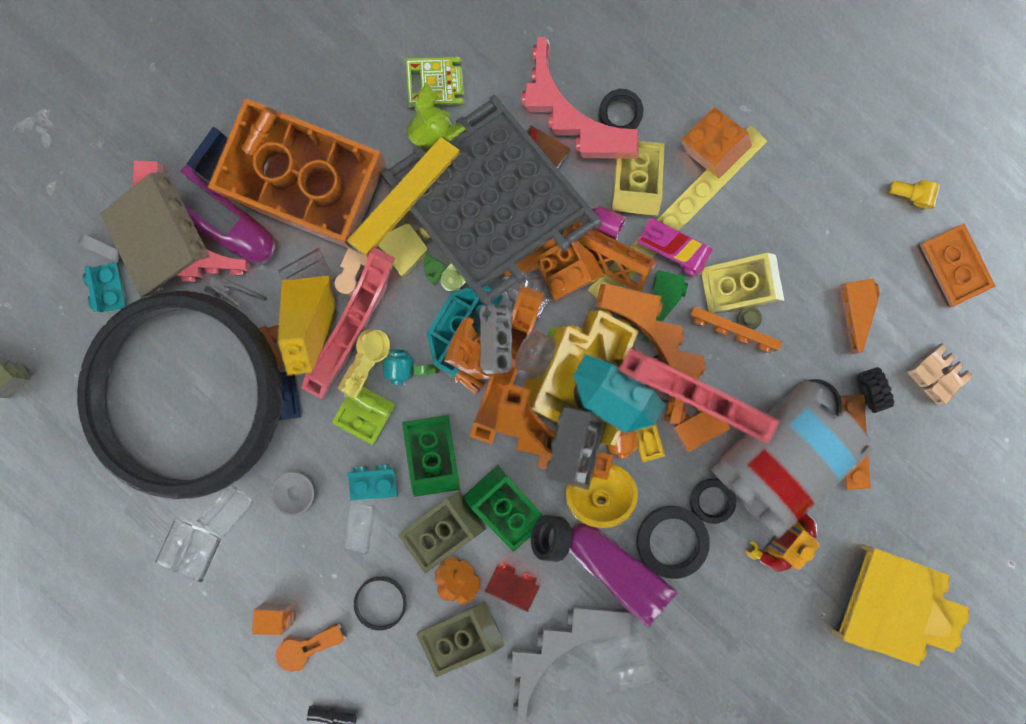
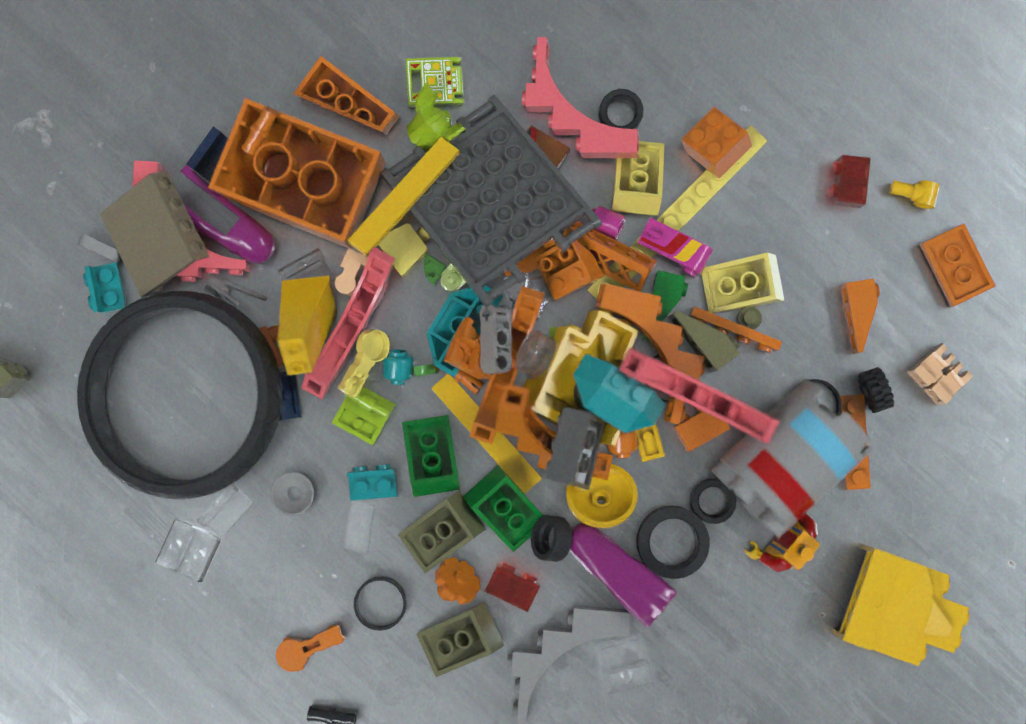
orange brick [252,603,294,636] -> none
none -> orange wedge [293,56,400,135]
none -> yellow tile [431,374,542,494]
none -> olive slope [668,310,740,373]
none -> clear red brick [830,155,871,208]

